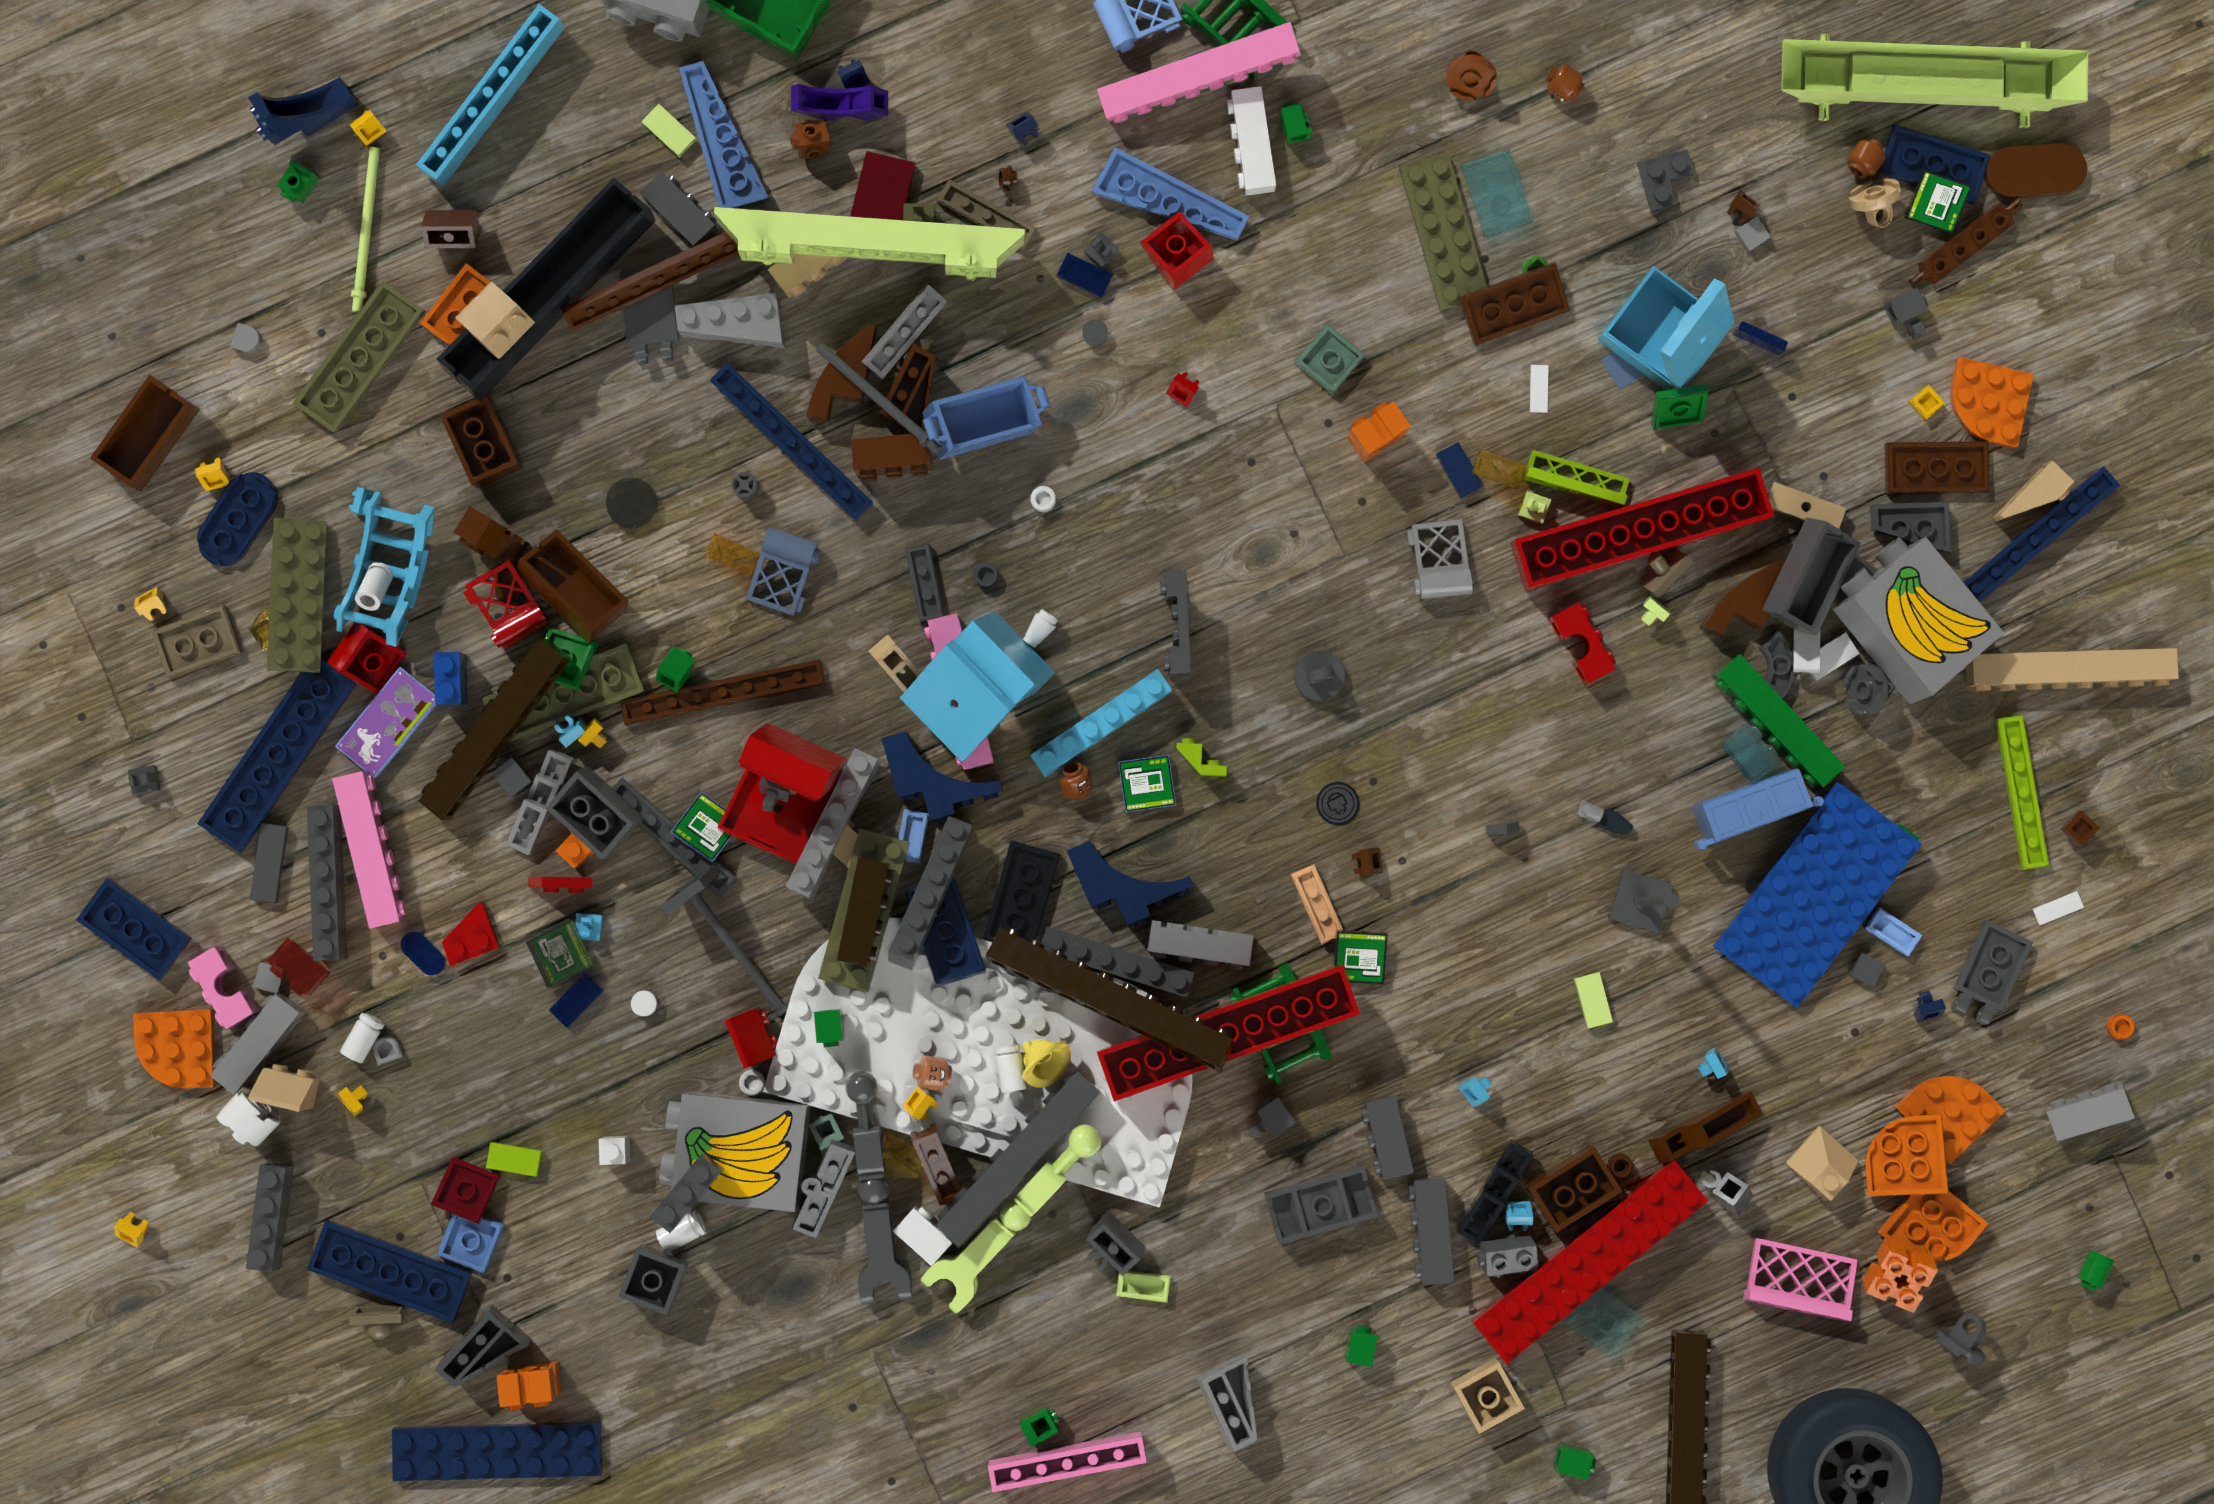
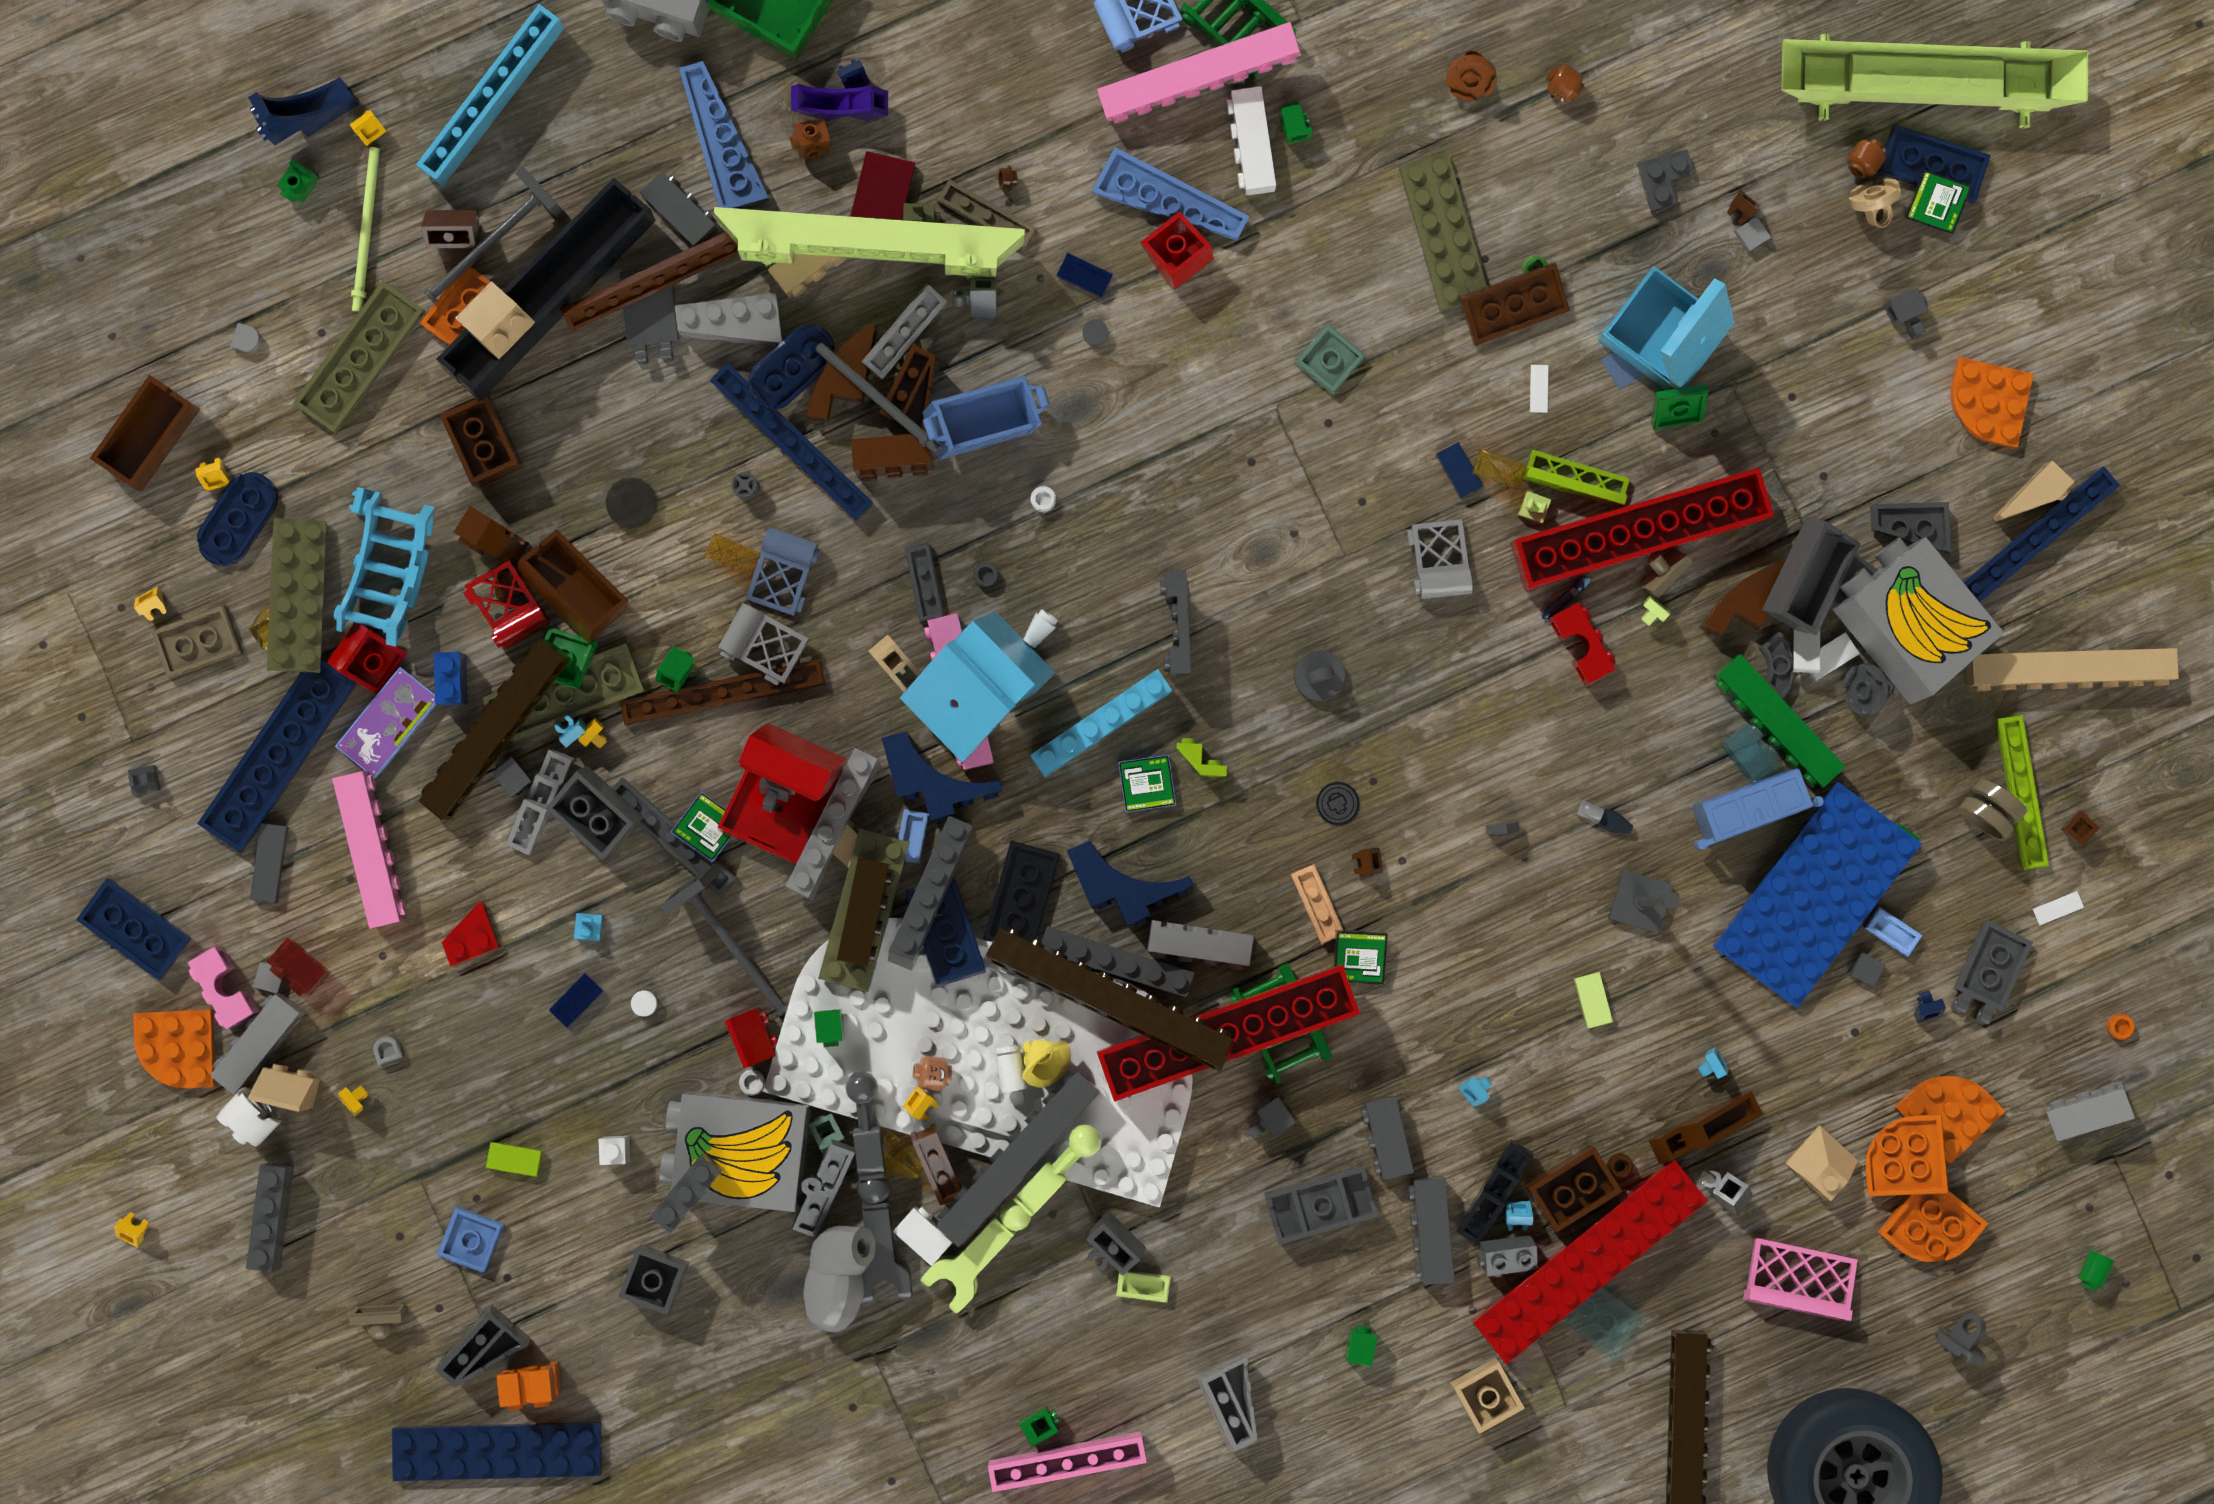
dark grey brick [307,805,347,961] -> none
dark blue plate [307,1220,472,1323] -> none
white piece [340,1012,385,1063] -> none
white piece [355,562,394,611] -> none
clear blue tile [401,932,446,975] -> none
dark red tile [431,1156,501,1224] -> none
clear smoke tile [526,920,594,988] -> none
red wing [528,877,592,893] -> none
orange brick [556,833,594,869] -> none
yellowish green tile [642,104,696,158] -> none
white piece [656,1210,707,1253] -> none
dark blue tile [1006,112,1038,145] -> none
dark orange head [1058,761,1093,800] -> none
dark grey tile [1084,232,1119,269] -> none
red tile [1166,372,1199,407] -> none
orange brick [1347,401,1411,462] -> none
clear light blue tile [1461,149,1533,238] -> none
green brick [1553,1442,1596,1480] -> none
clear blue tile [1733,321,1788,356] -> none
tan tile [1768,482,1846,529] -> none
orange brick [1863,1237,1938,1313] -> none
reddish brown tile [1884,441,1990,494] -> none
yellow tile [1908,384,1945,421] -> none
reddish brown plate [1909,199,2023,289] -> none
reddish brown tile [1984,143,2087,199] -> none
none -> dark grey tile [424,166,567,303]
none -> light grey piece [718,603,810,686]
none -> dark blue tile [748,325,835,409]
none -> light grey piece [803,1226,875,1332]
none -> dark grey brick [953,277,997,319]
none -> dark blue piece [1542,577,1591,619]
none -> dark tan wheel [1957,779,2027,841]

